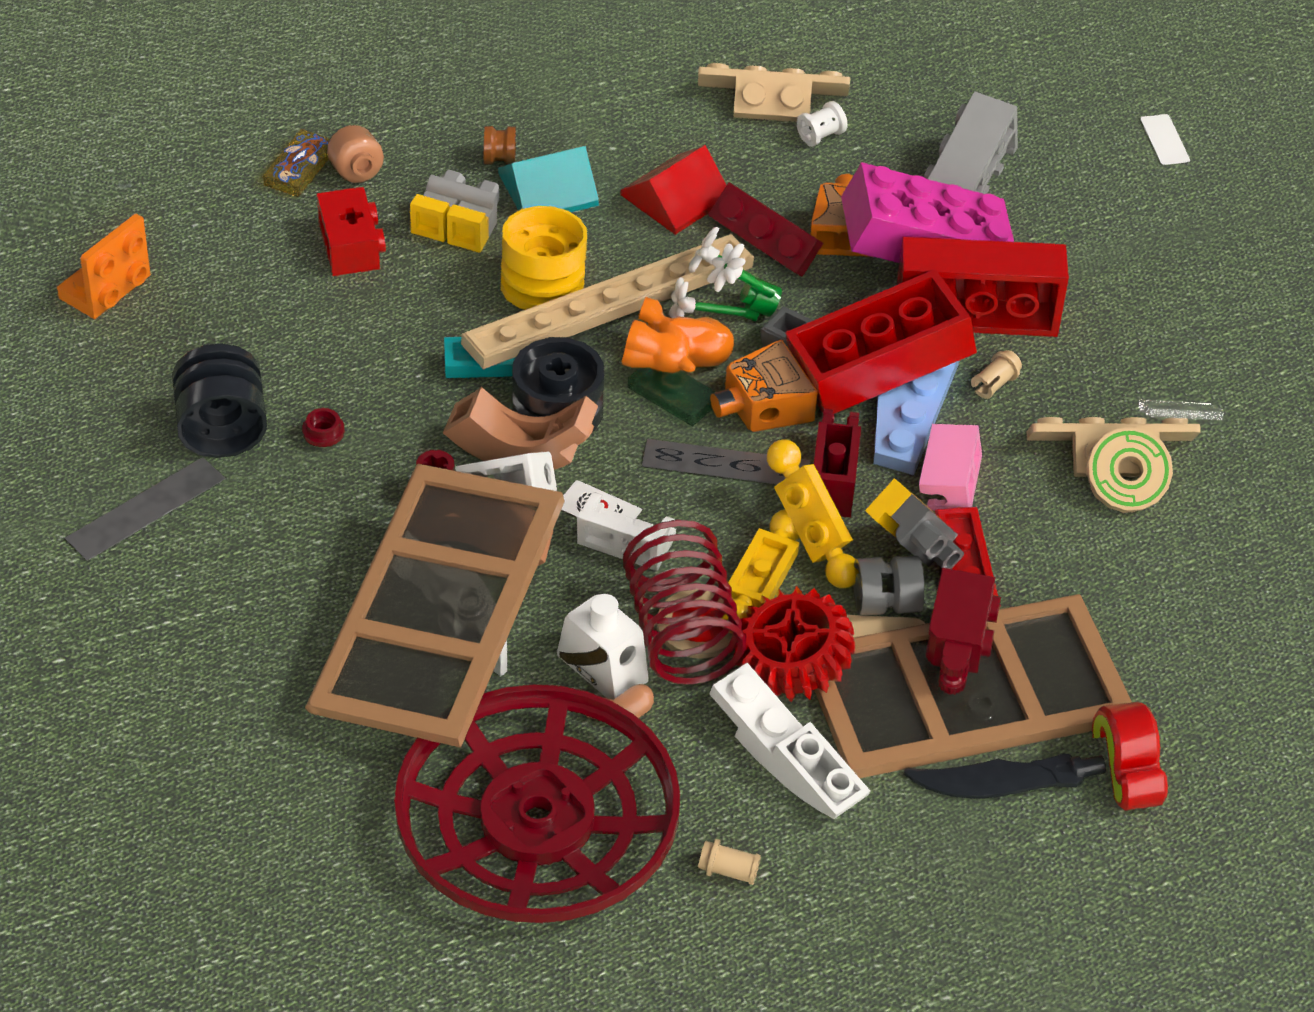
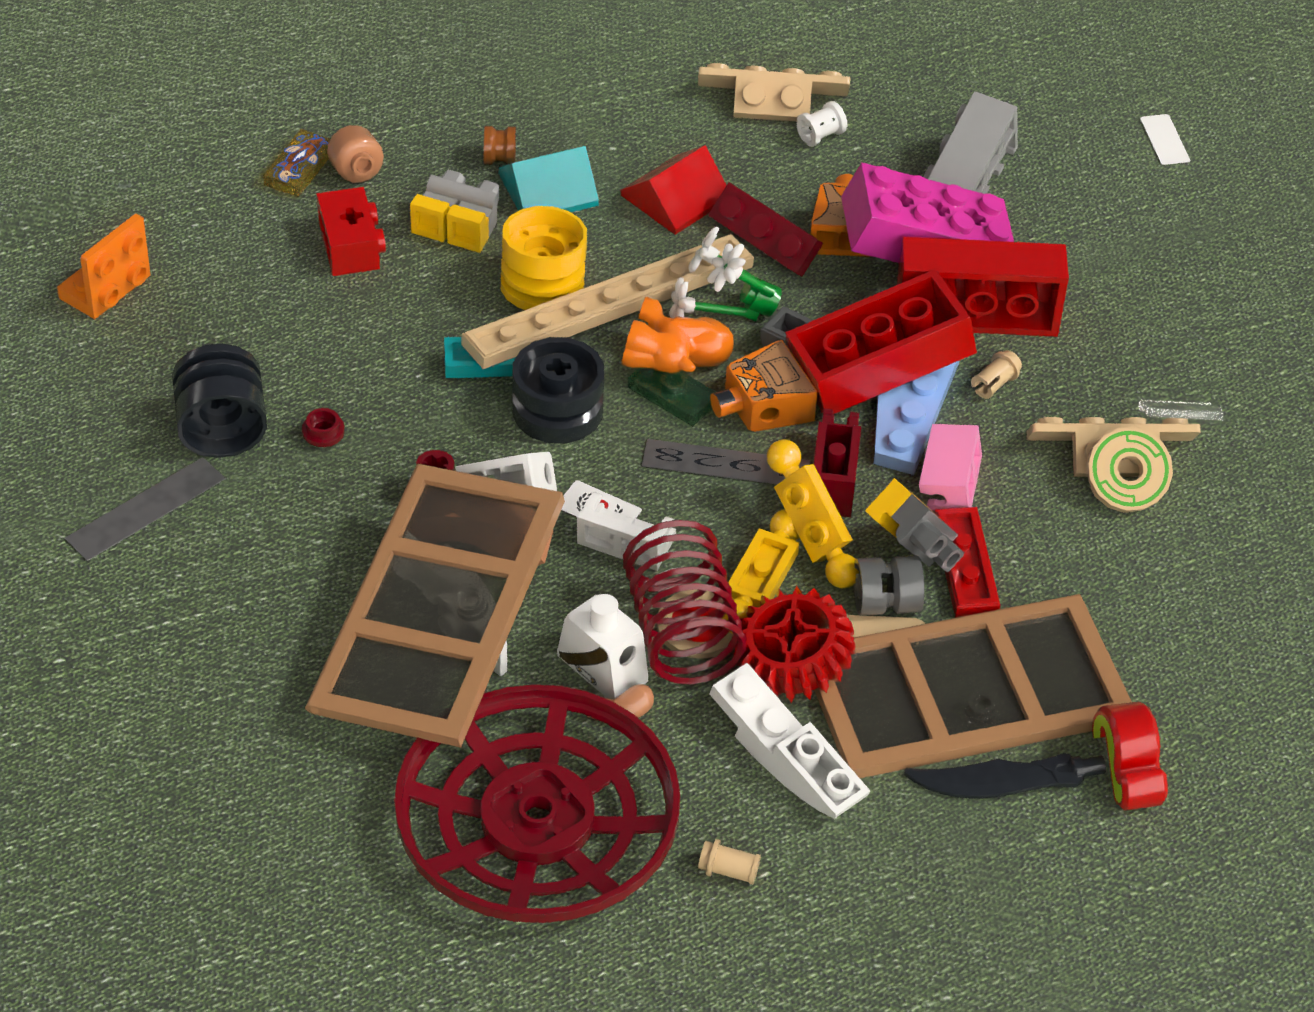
nougat arch [443,387,598,470] -> none
dark red hinge [926,568,1001,695] -> none

